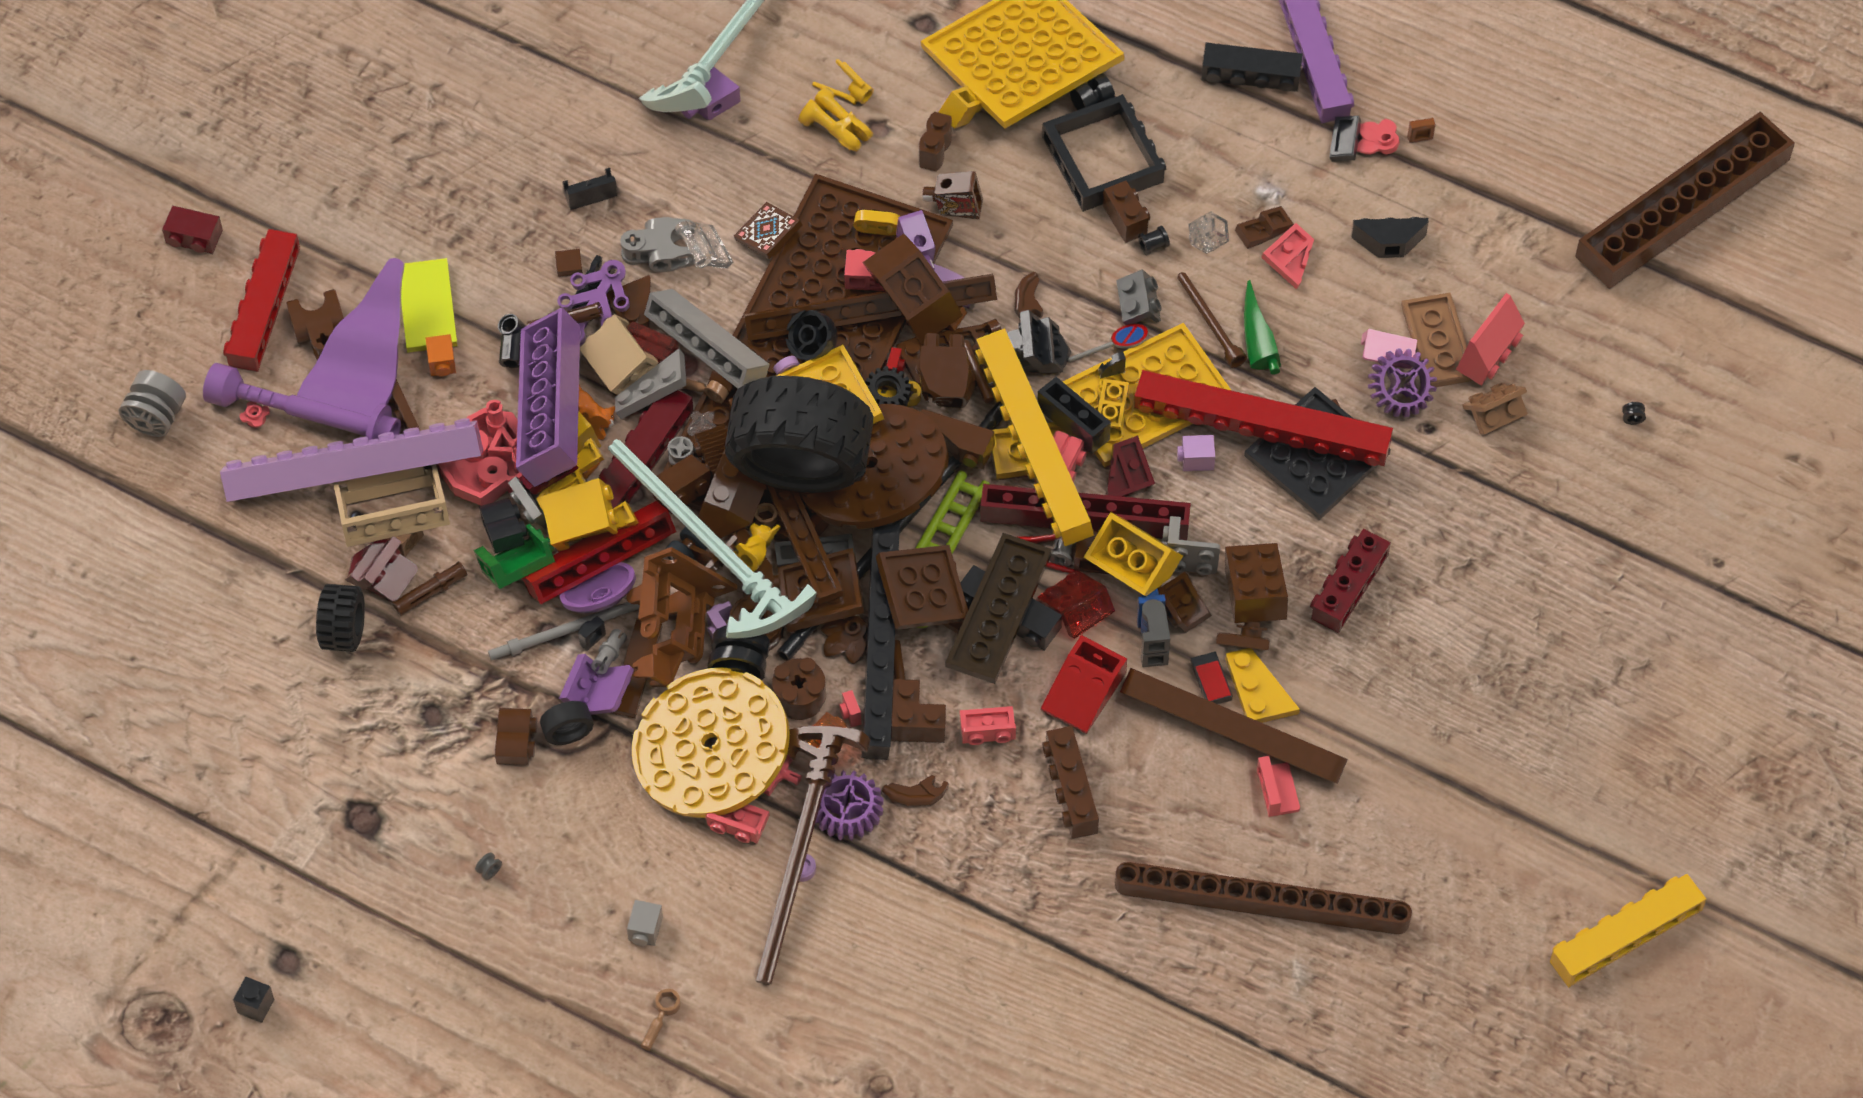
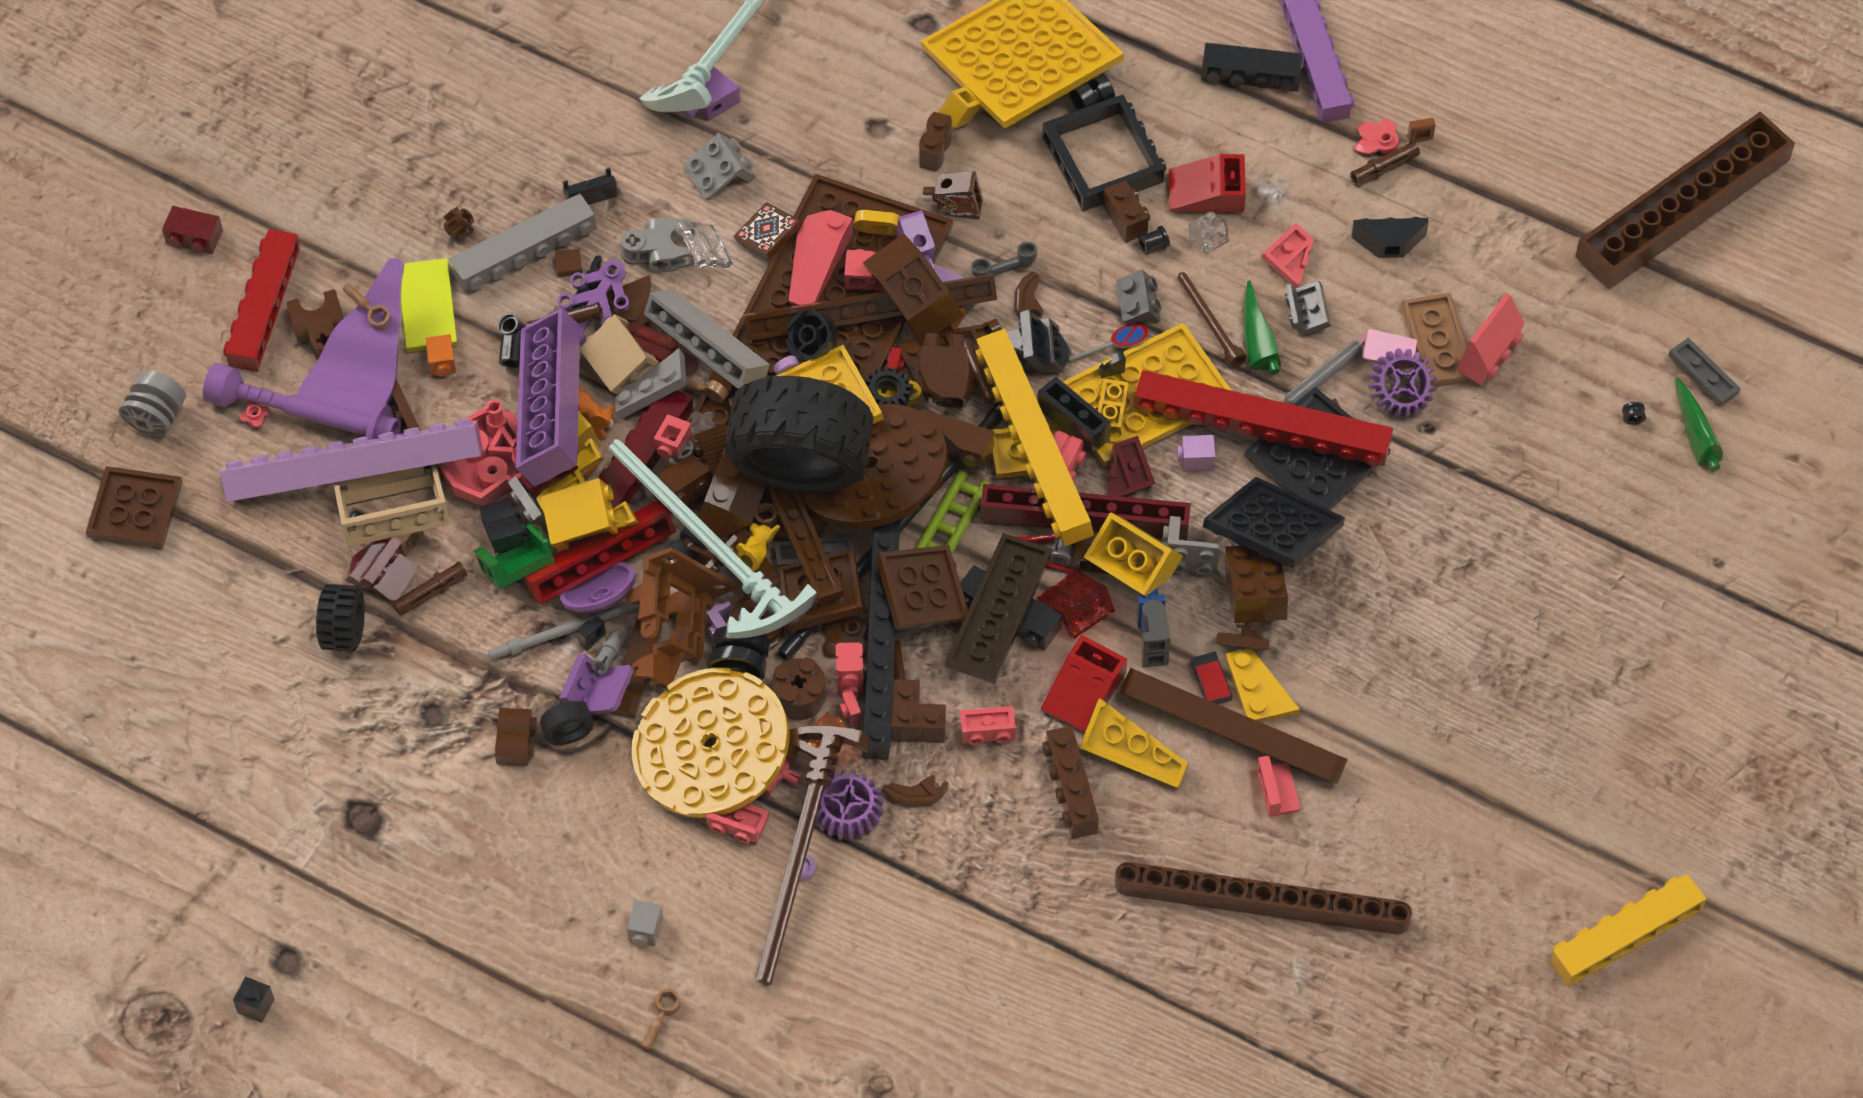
dark grey bush [475,852,502,880] -> none
yellow piece [798,88,873,152] -> none
yellow plant [812,59,874,105] -> none
reddish brown bracket [1157,571,1212,632] -> none
reddish brown slope [1235,206,1294,249] -> none
dark red brick [1310,528,1391,633] -> none
tile [1329,115,1361,162] -> none
medium nougat bracket [1462,382,1528,435] -> none
none -> reddish brown plate [86,466,183,548]
none -> medium nougat piece [343,283,392,330]
none -> reddish brown gear [443,207,474,239]
none -> light grey brick [448,194,596,294]
none -> coral brick [654,414,692,459]
none -> light grey bracket [684,133,756,199]
none -> coral wedge [789,210,853,306]
none -> coral brick [836,643,864,697]
none -> dark grey bar [971,242,1037,276]
none -> yellow wing [1079,698,1189,788]
none -> red slope [1169,154,1246,212]
none -> black plate [1203,477,1345,569]
none -> dark grey bracket [1284,280,1331,336]
none -> light grey axle [1284,340,1363,405]
none -> reddish brown pin [1350,141,1420,186]
none -> dark grey plate [1668,337,1741,407]
none -> green piece [1675,377,1723,472]

